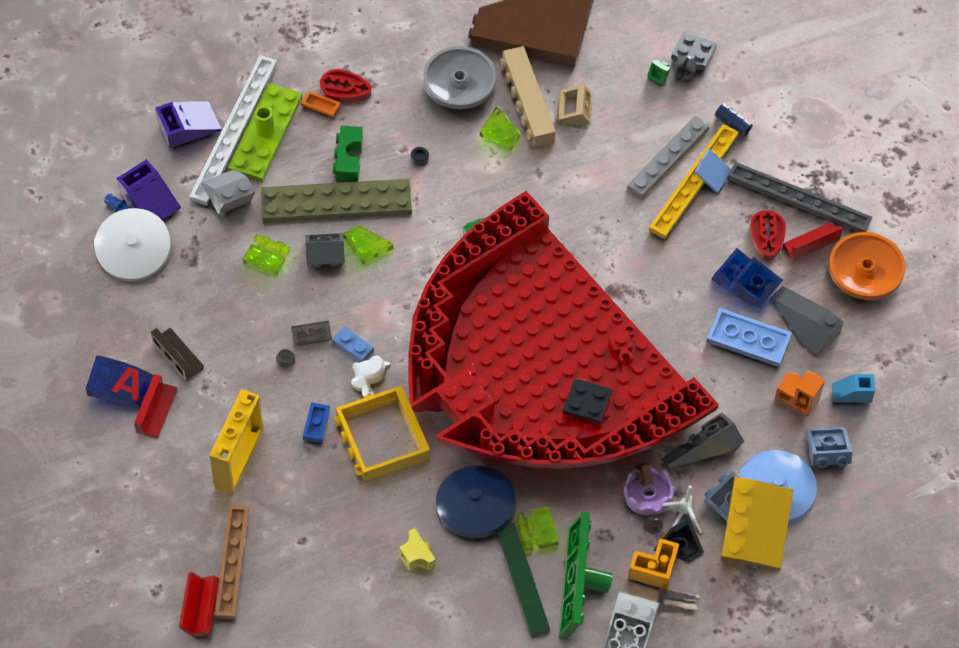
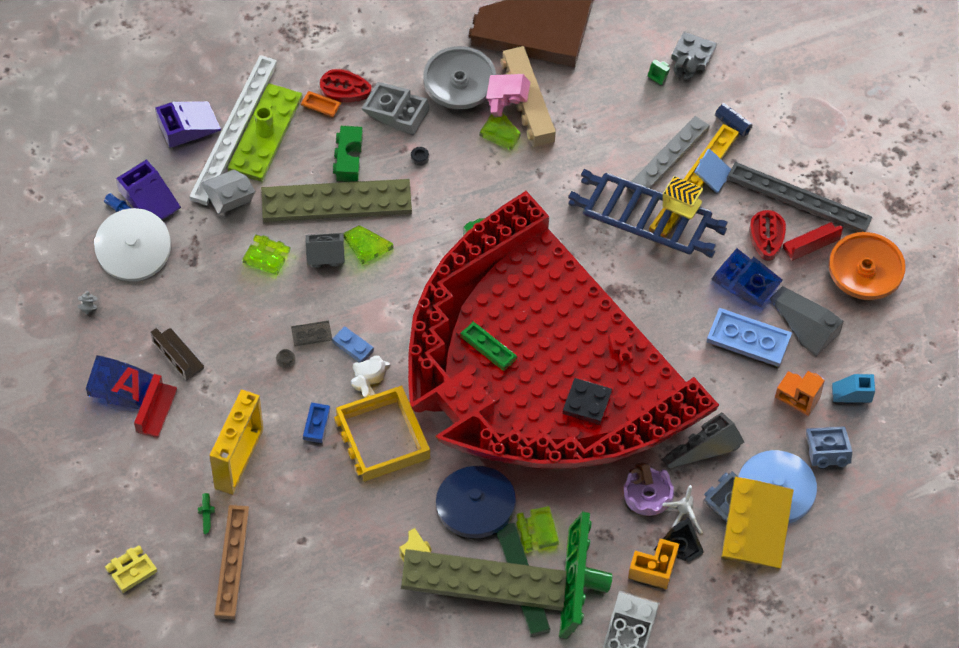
red panel [179,572,219,637] -> none
tan tile [558,84,593,125] -> none
clear smoke plate [643,515,663,534] -> none
clear smoke plate [658,588,700,611] -> none
none -> light grey wheel [78,291,97,314]
none -> light yellow plate [104,545,157,593]
none -> green piece [197,493,215,534]
none -> light grey slope [362,82,430,135]
none -> olive plate [401,549,566,611]
none -> green tile [460,321,517,371]
none -> bright pink hinge [486,74,530,117]
none -> dark blue bar [568,169,728,258]
none -> piece [662,176,703,219]

